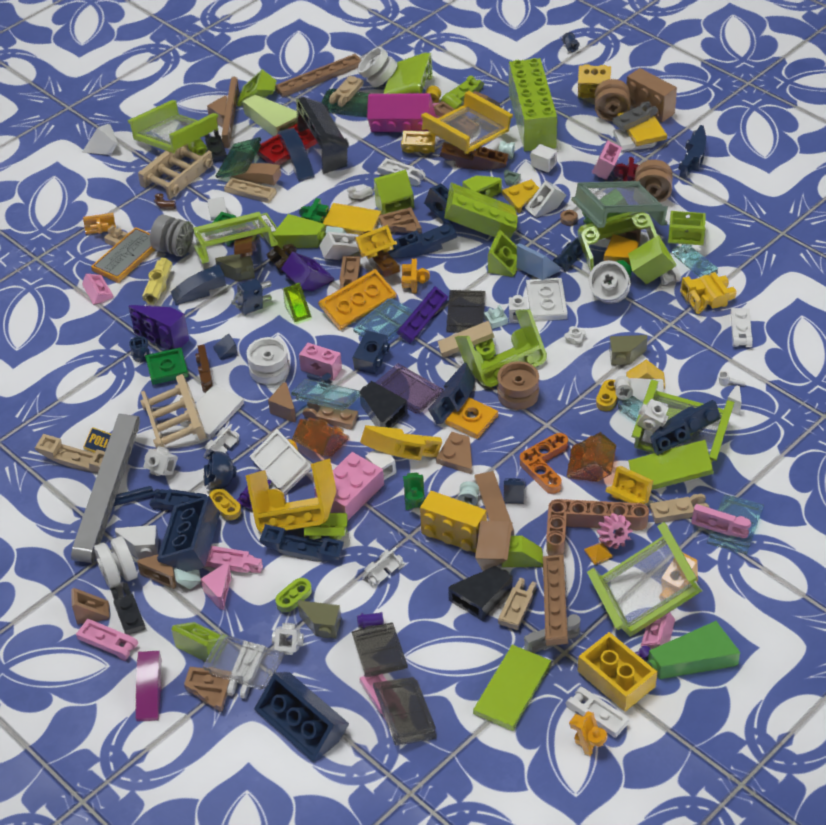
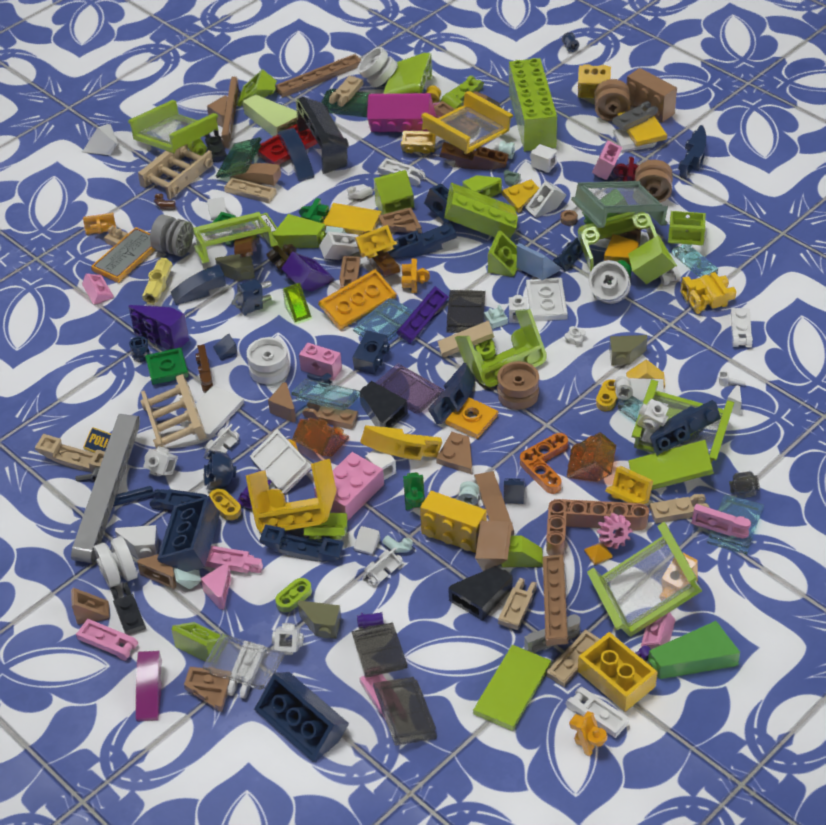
none -> dark grey hand [75,467,100,482]
none -> white slope [354,526,380,555]
none -> light aqua arm [382,535,413,553]
none -> tan tile [546,630,600,687]
none -> clear smoke head [729,471,760,499]

